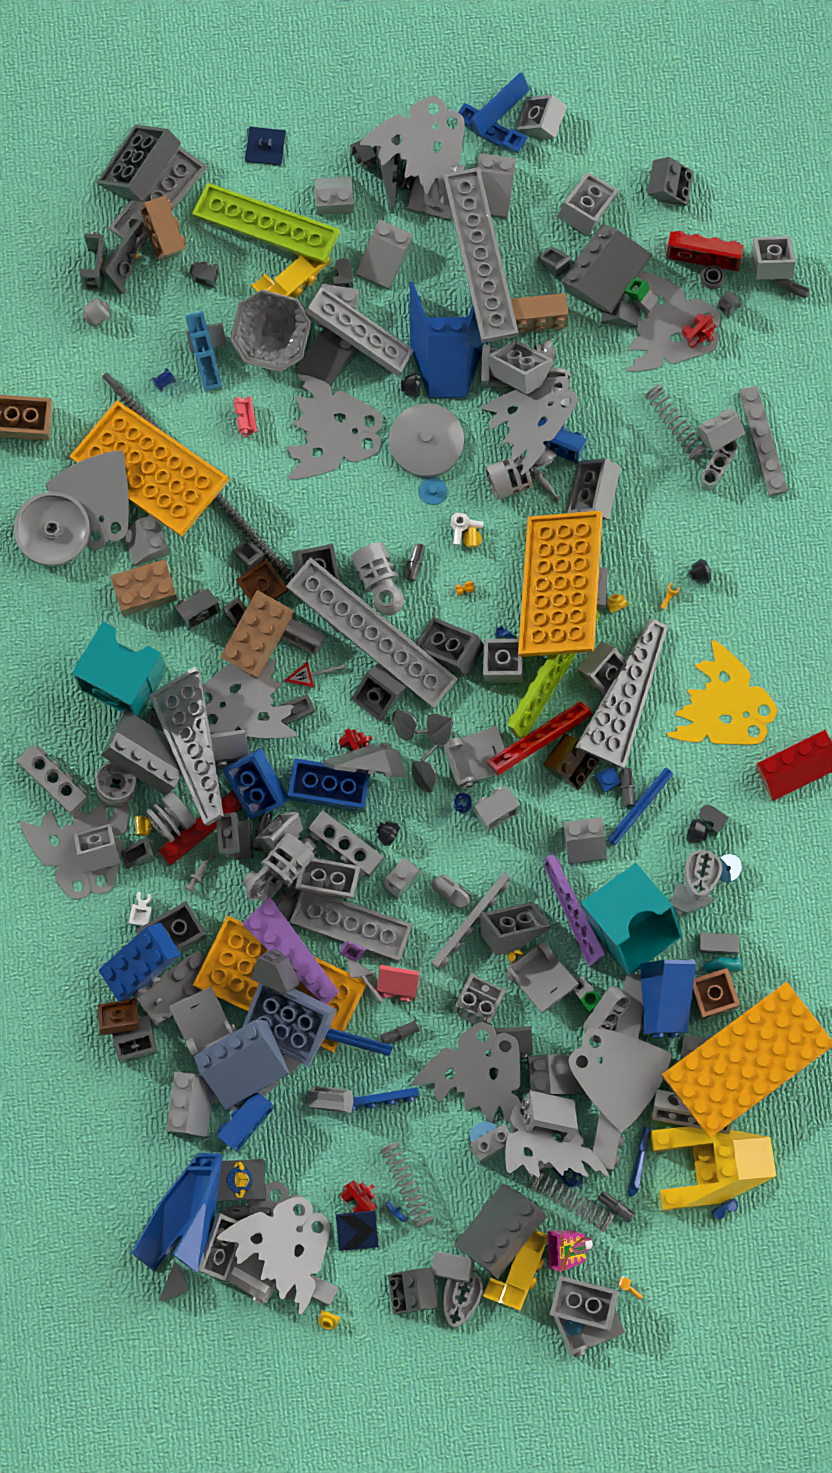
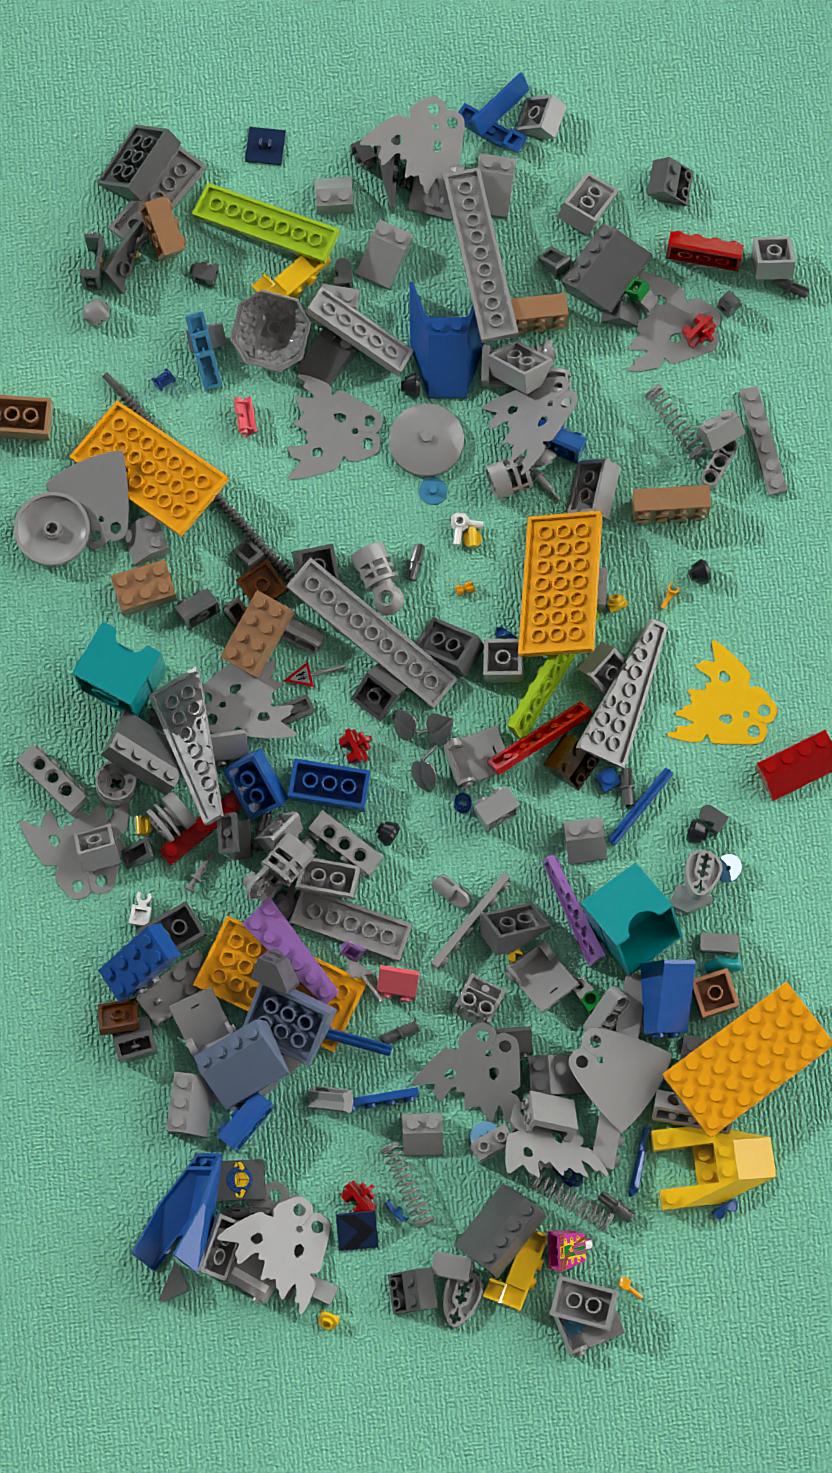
dark grey wedge [322,742,407,778] -> none
light grey torso [383,858,422,899] -> none
dark grey cone [700,265,726,289] -> none
none -> light grey slope [402,1113,443,1156]
none -> medium nougat brick [631,485,711,524]

